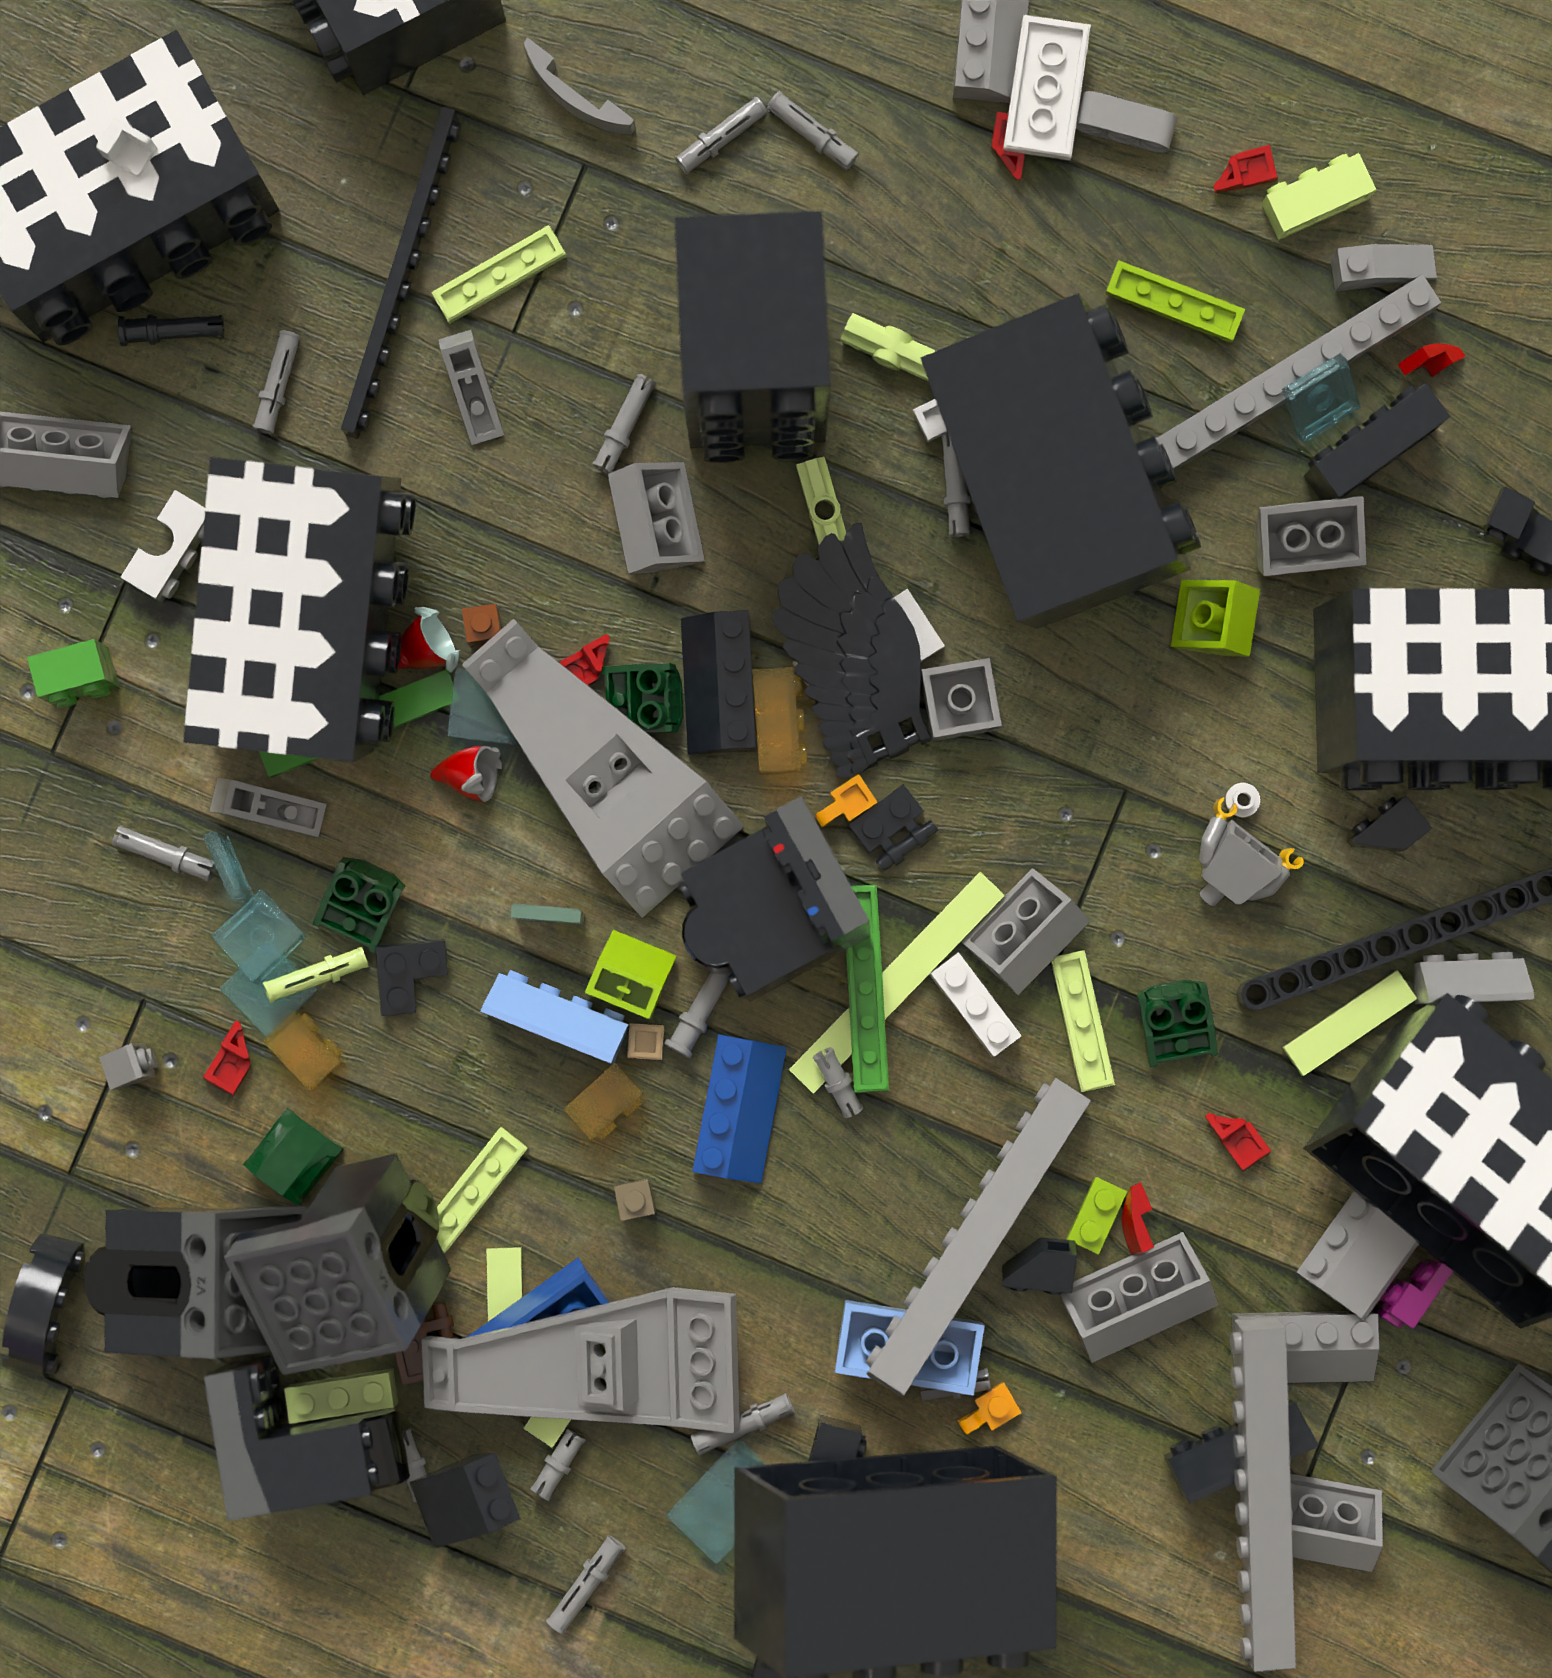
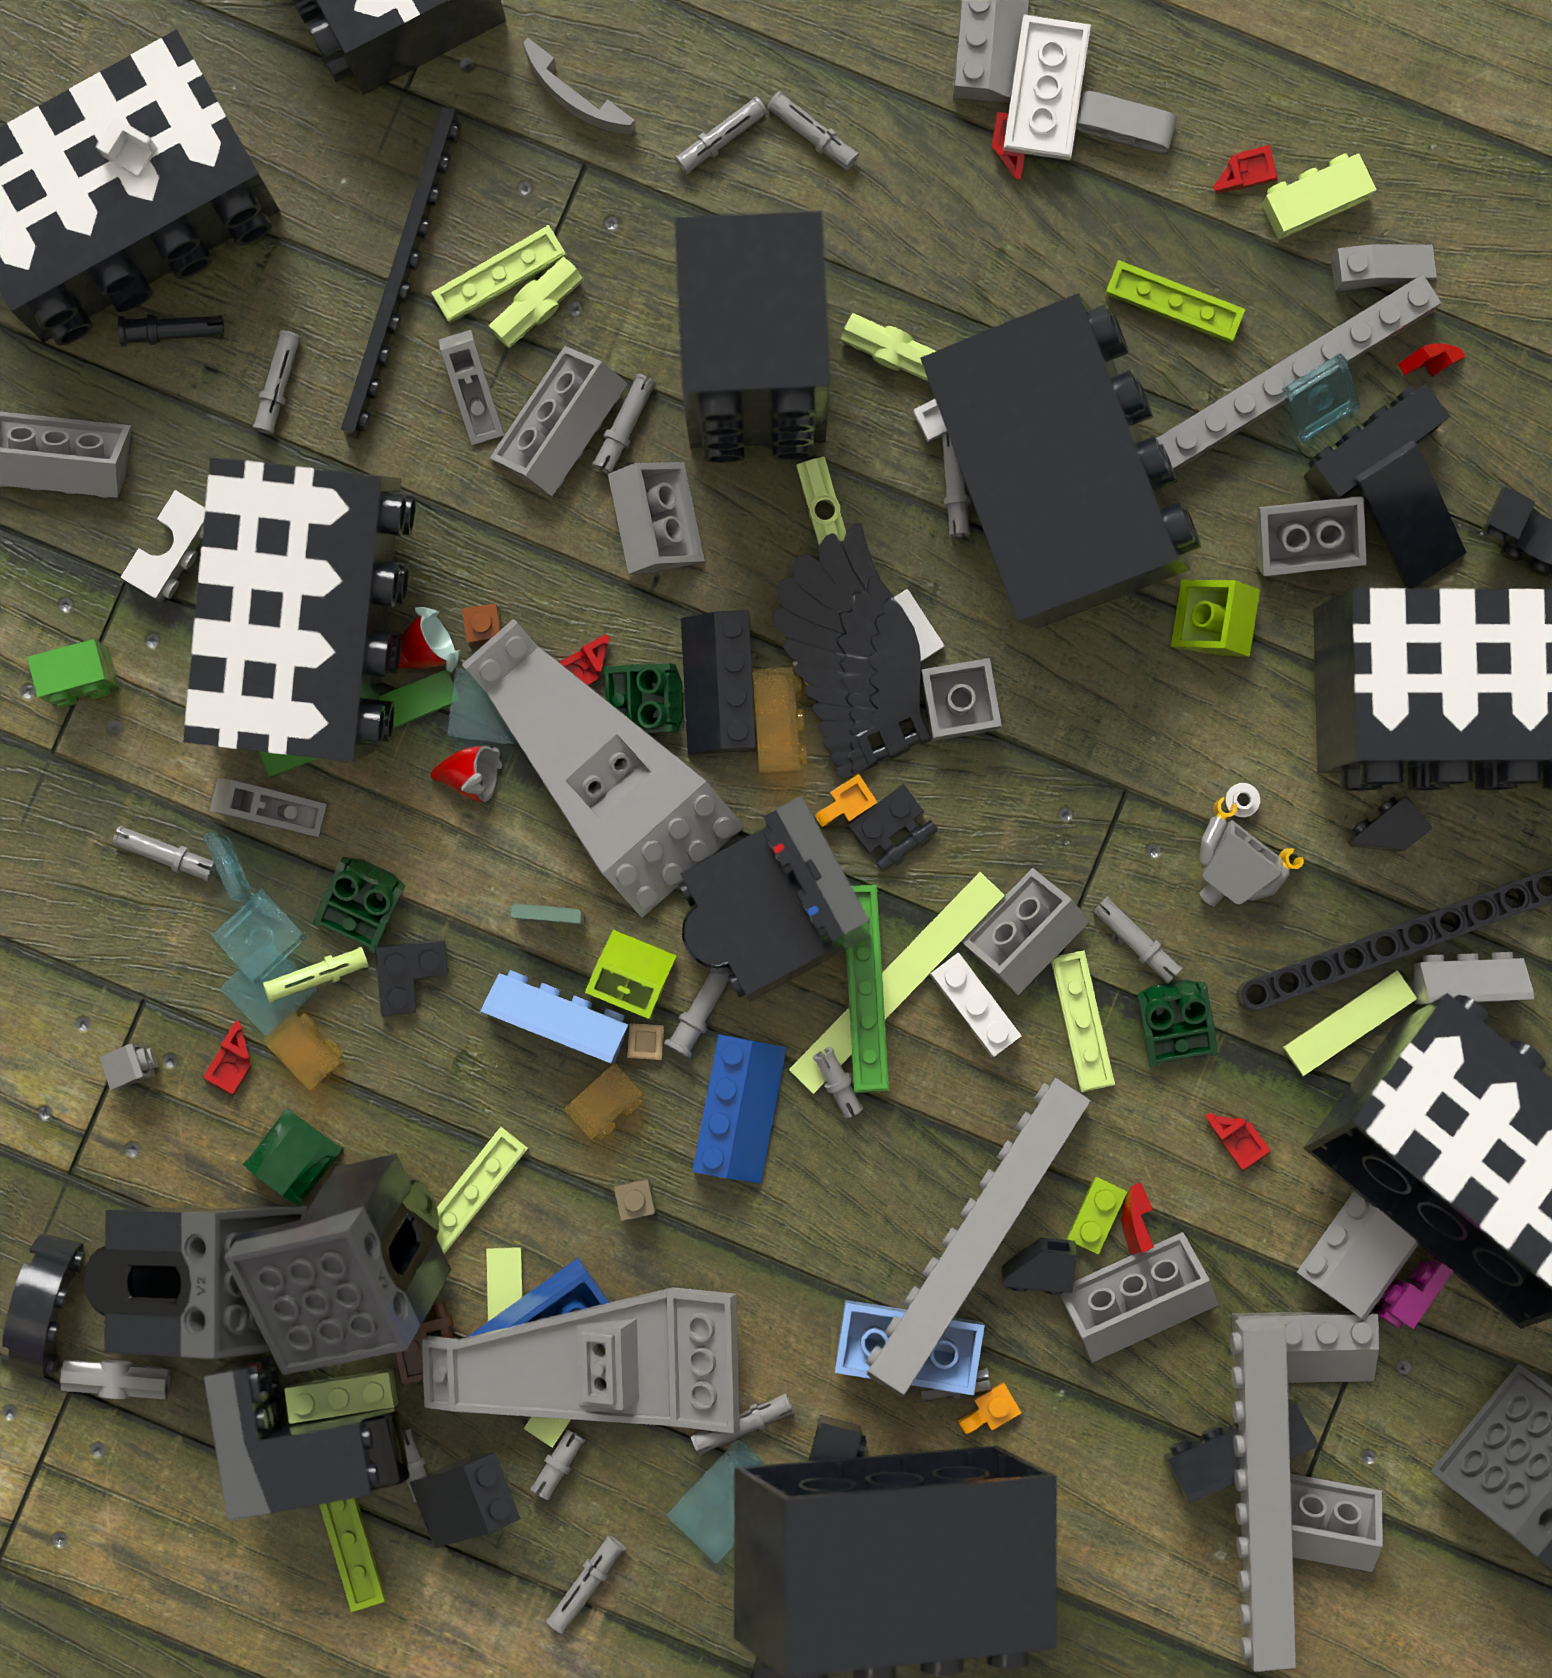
none -> light grey piece [60,1359,171,1399]
none -> lime plate [319,1498,387,1612]
none -> yellowish green piece [489,257,584,349]
none -> light grey slope [490,346,628,496]
none -> light grey pin [1092,896,1182,984]
none -> black tile [1354,441,1467,589]

